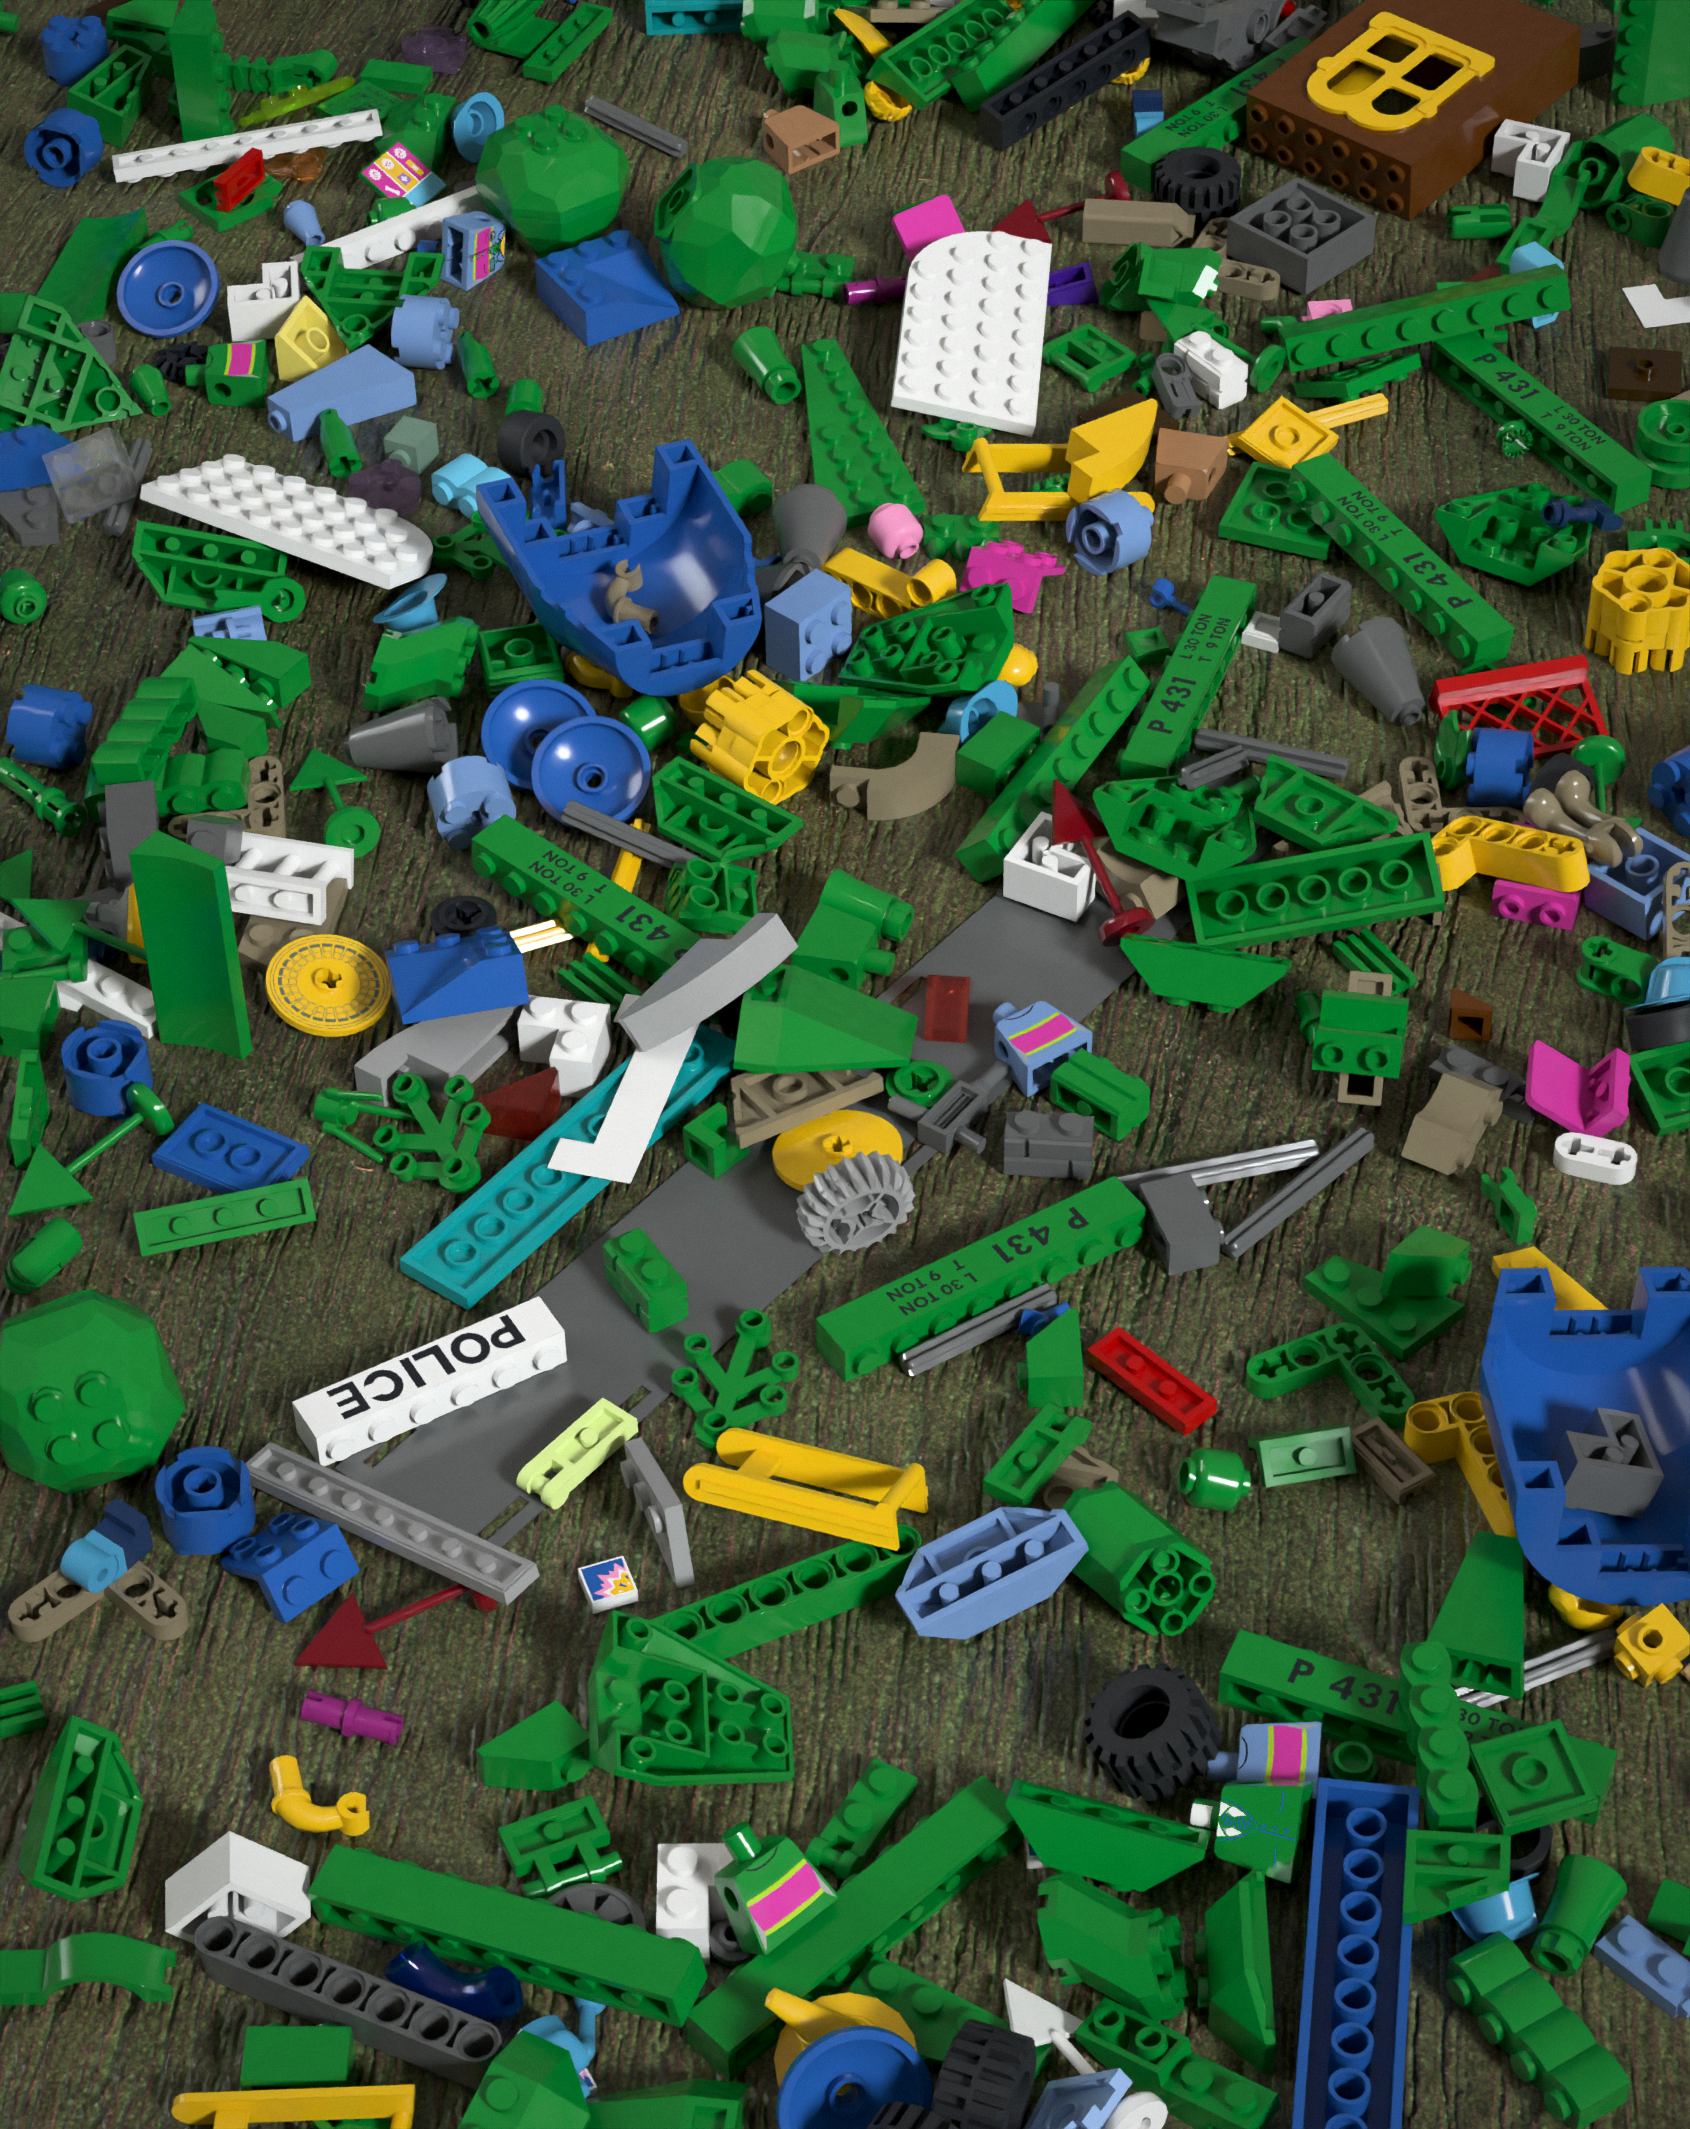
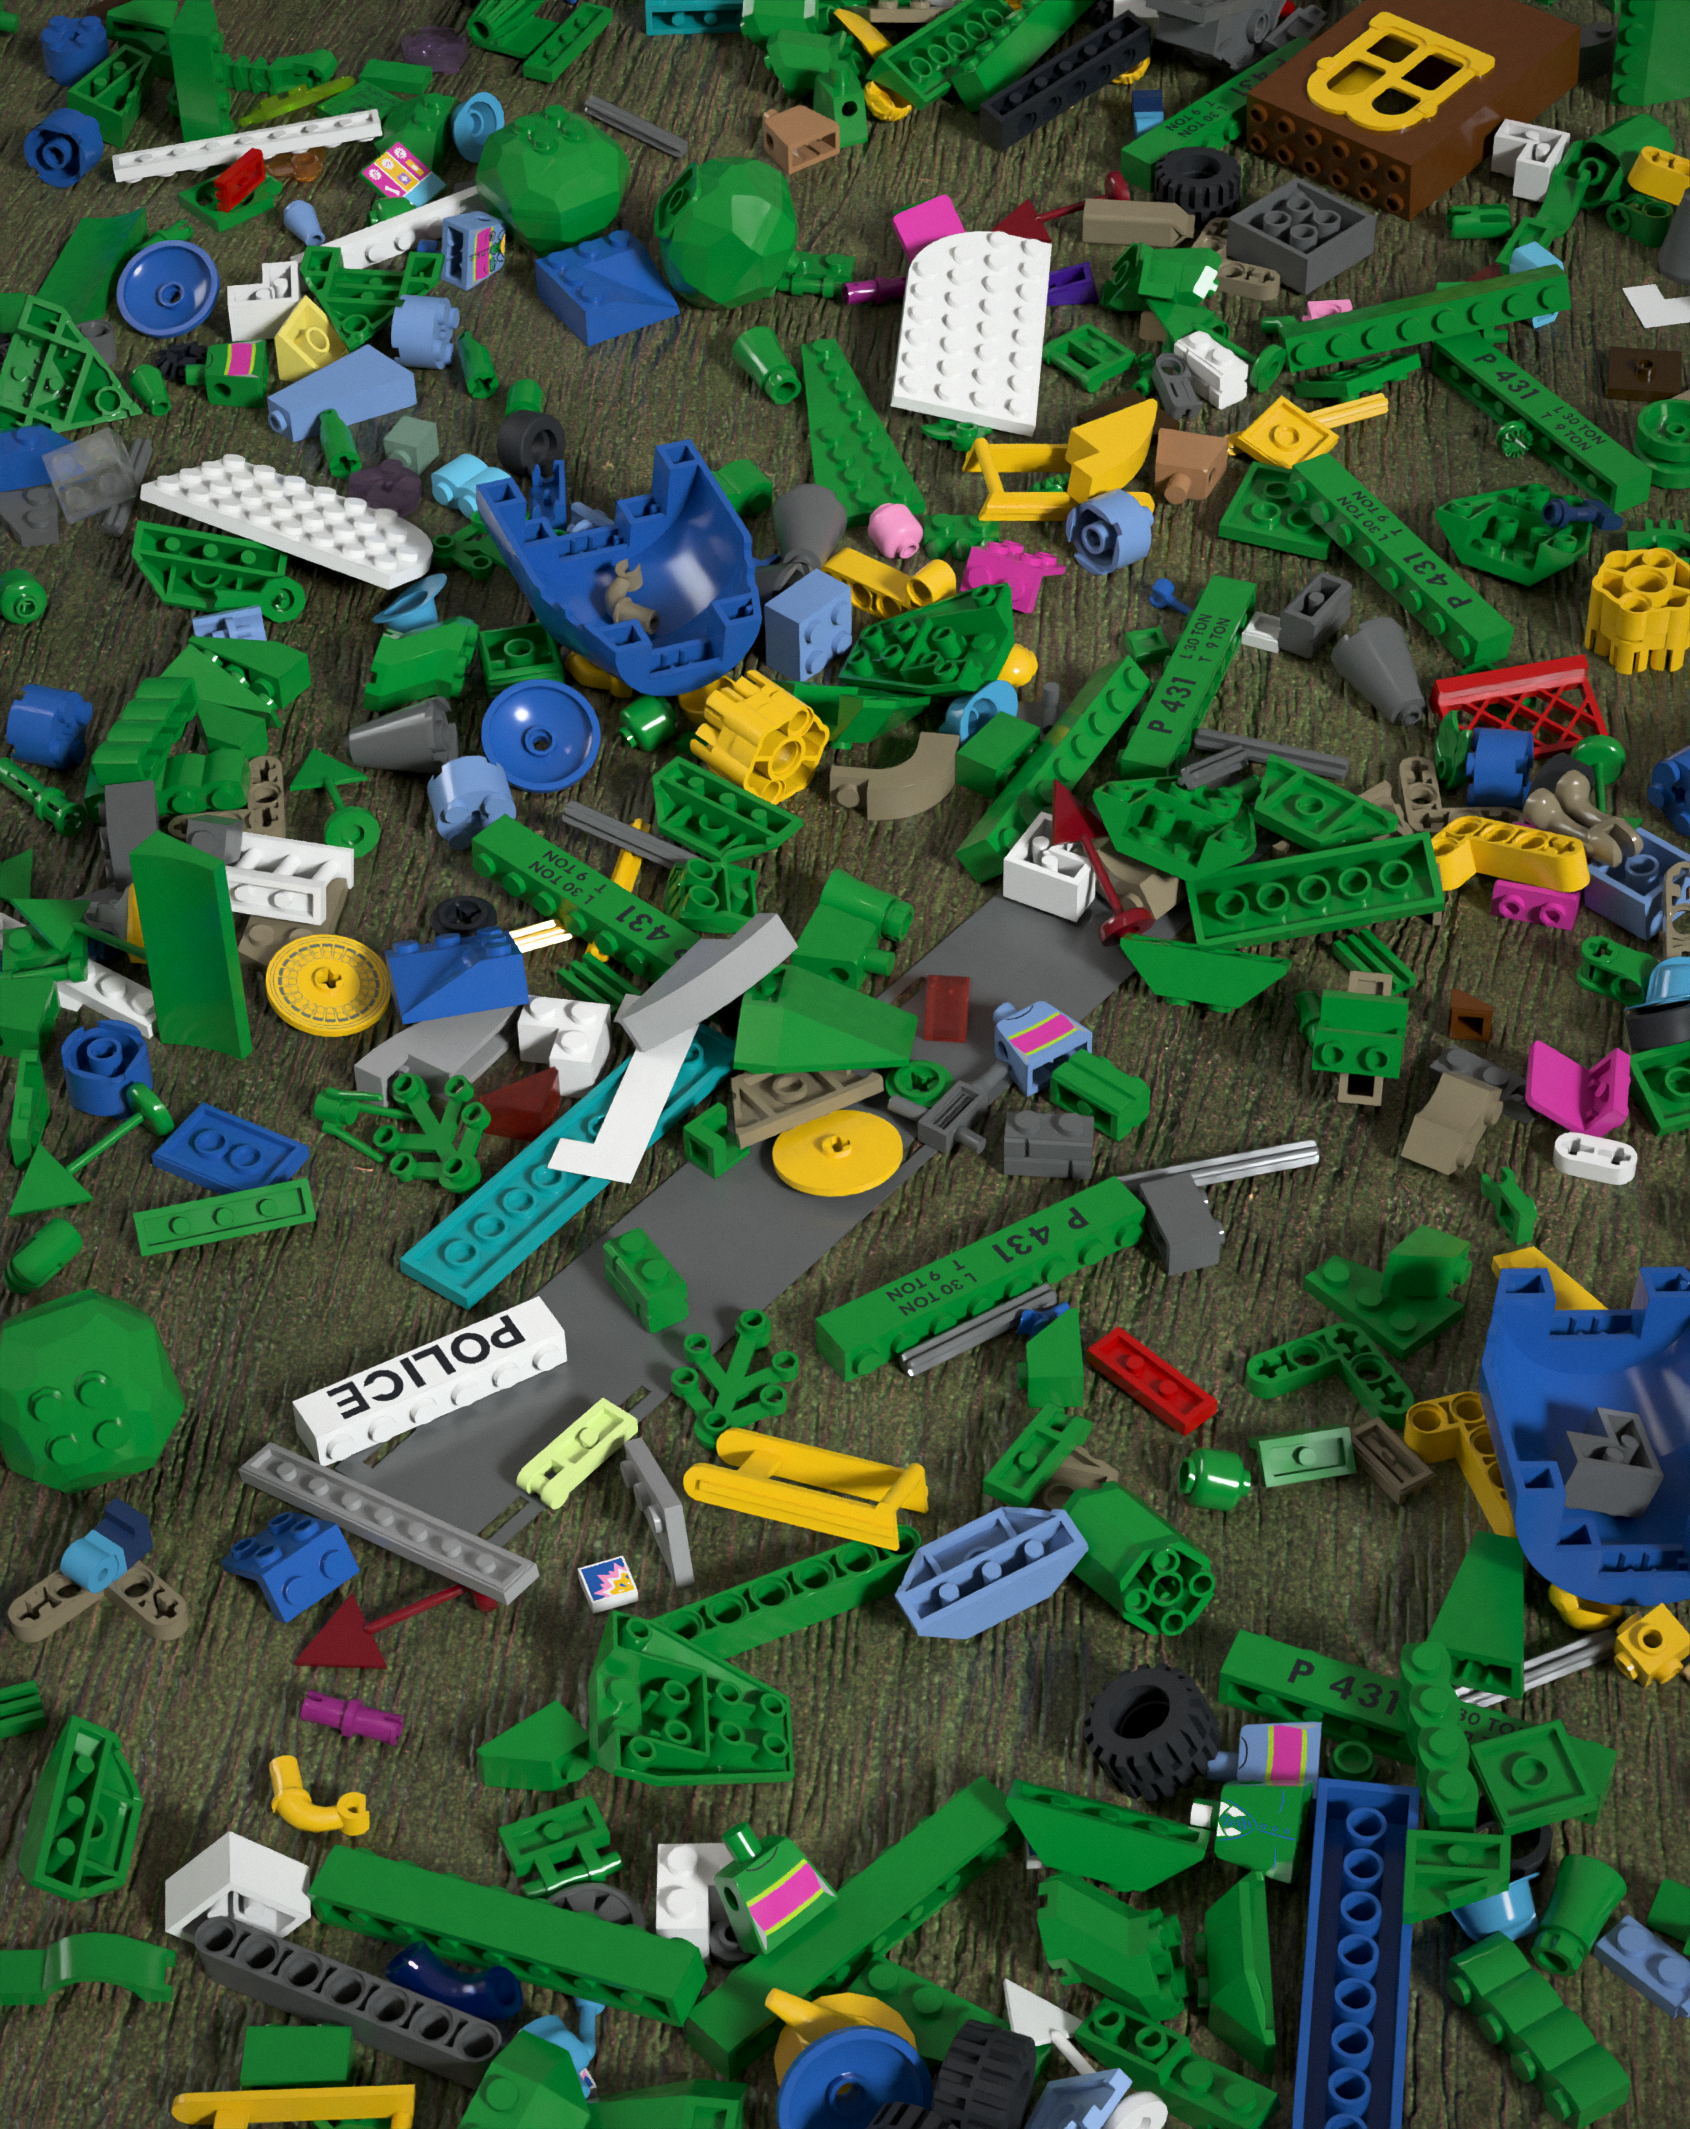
blue brick [155,1446,256,1555] -> none
blue dish [531,716,652,831] -> none
light grey gear [796,1151,915,1255] -> none
green plate [805,1758,918,1881] -> none
dark grey axle [1220,1127,1375,1259] -> none

